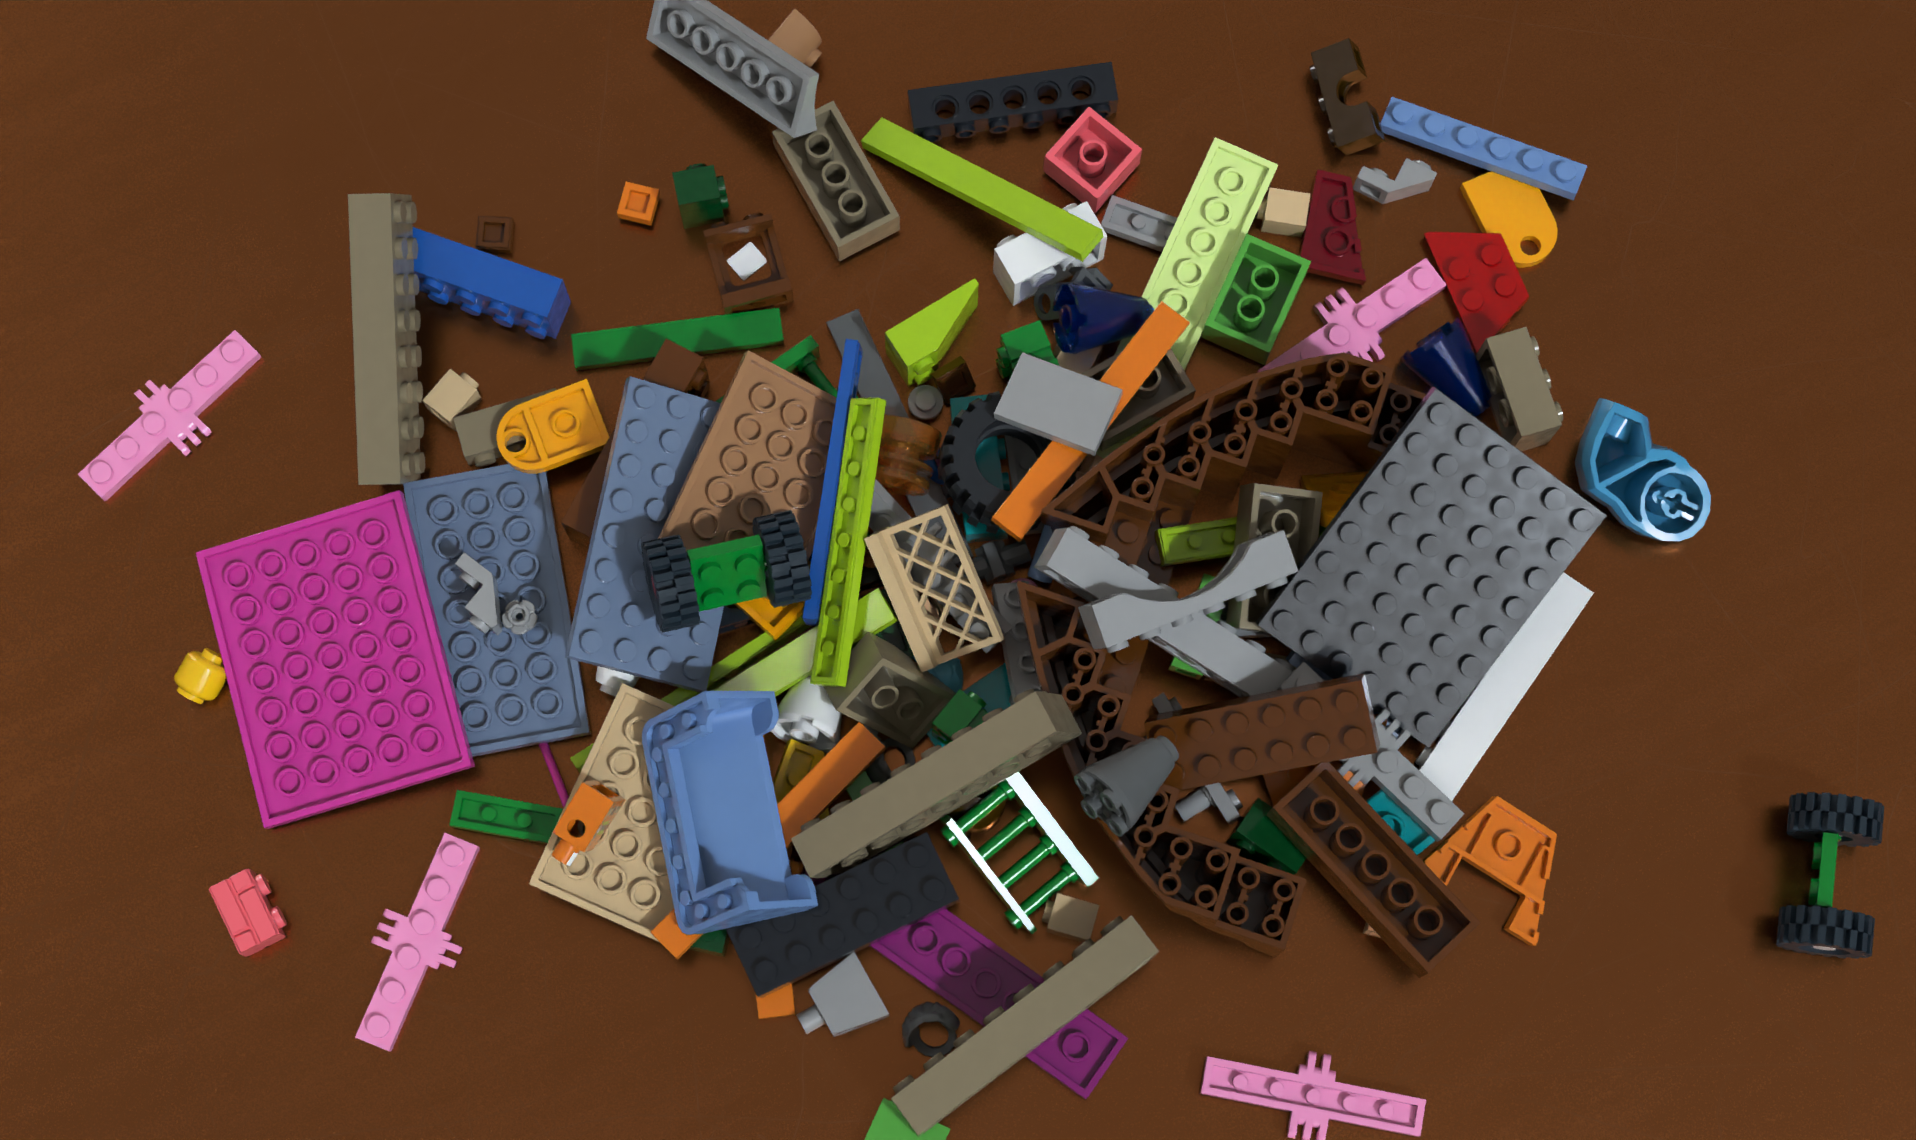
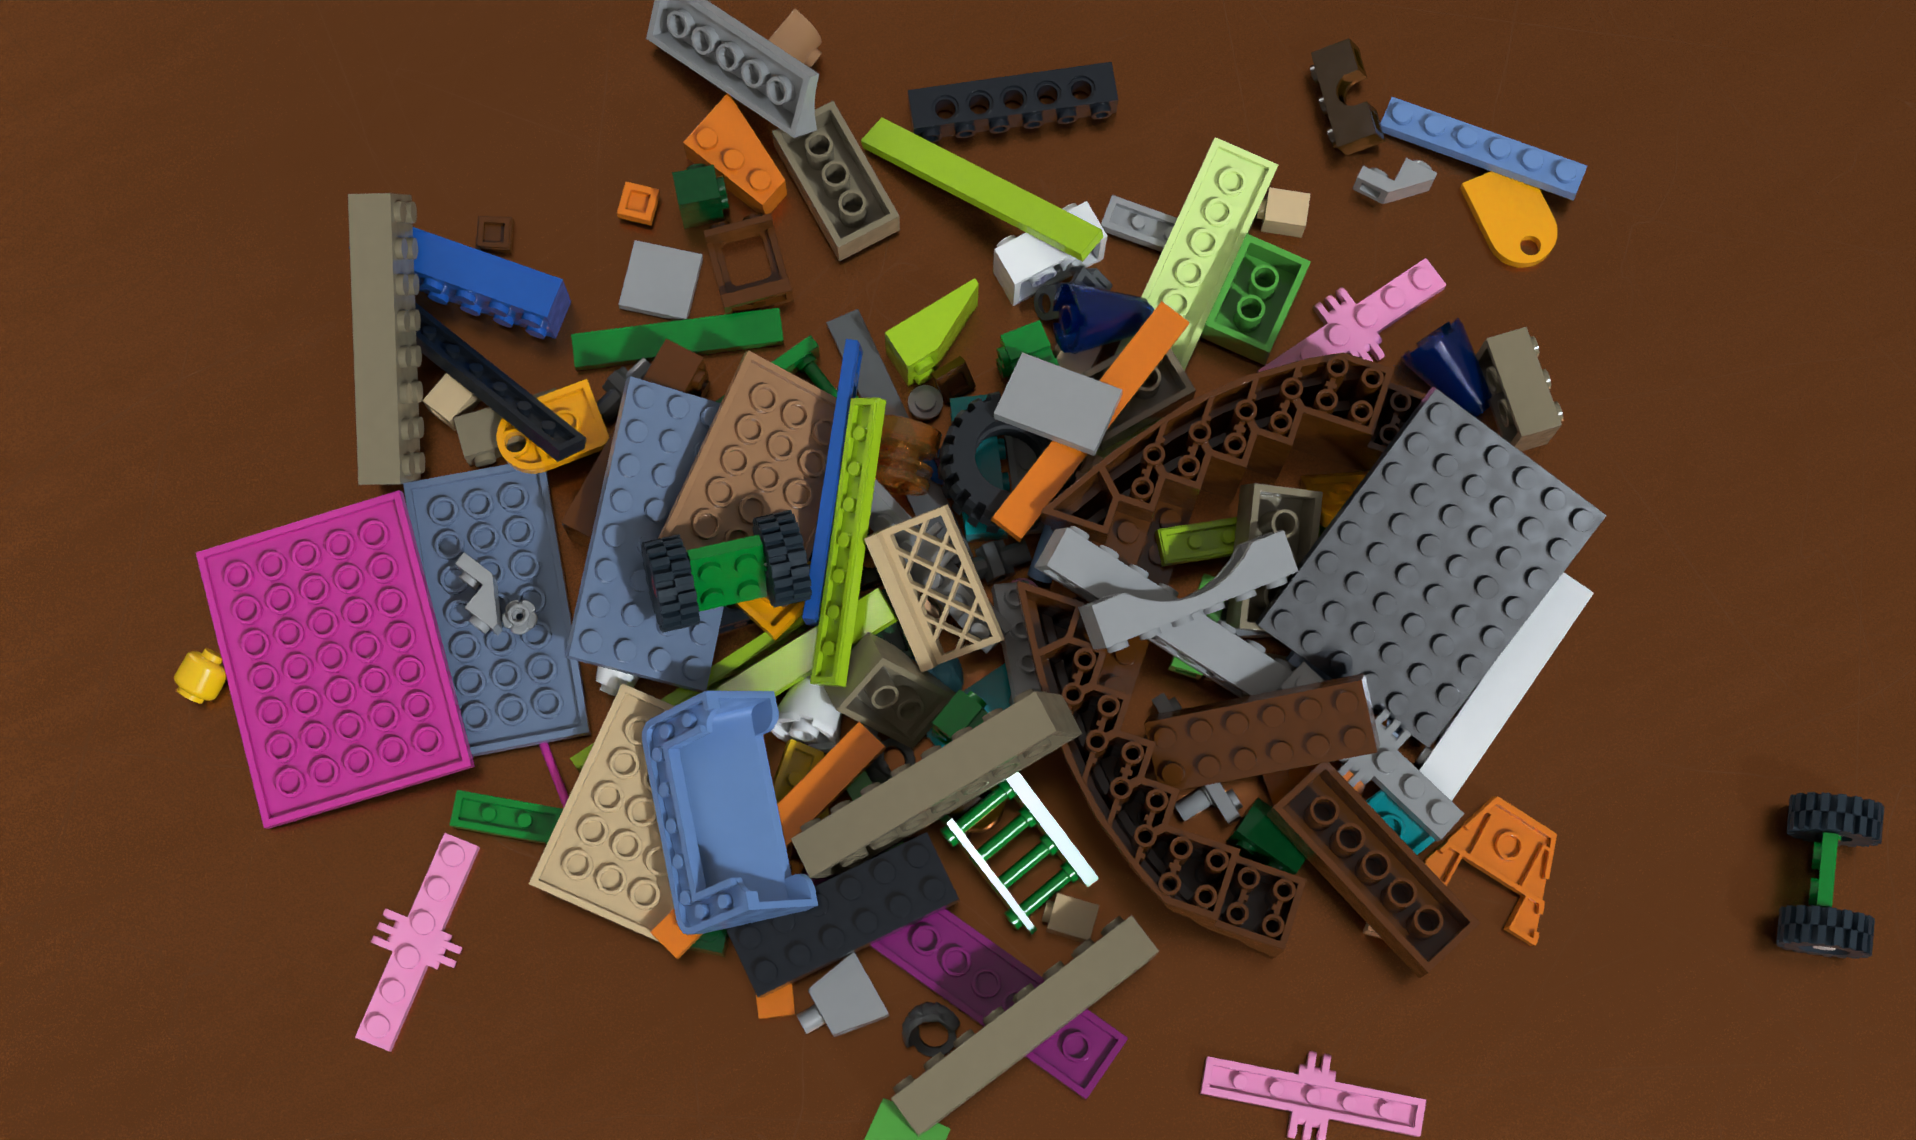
bright pink hinge [78,330,261,501] -> none
coral brick [209,868,287,957] -> none
orange torso [551,780,626,866] -> none
white sticker [727,242,767,280] -> none
coral brick [1043,107,1142,213] -> none
dark grey cone [1074,735,1179,837] -> none
dark red wing [1299,169,1366,285] -> none
red wing [1424,232,1529,353] -> none
dark azure piece [1575,398,1711,542] -> none
none -> black plate [415,302,586,462]
none -> dark grey axle [596,357,651,423]
none -> light grey tile [618,240,703,320]
none -> orange wedge [683,93,787,215]

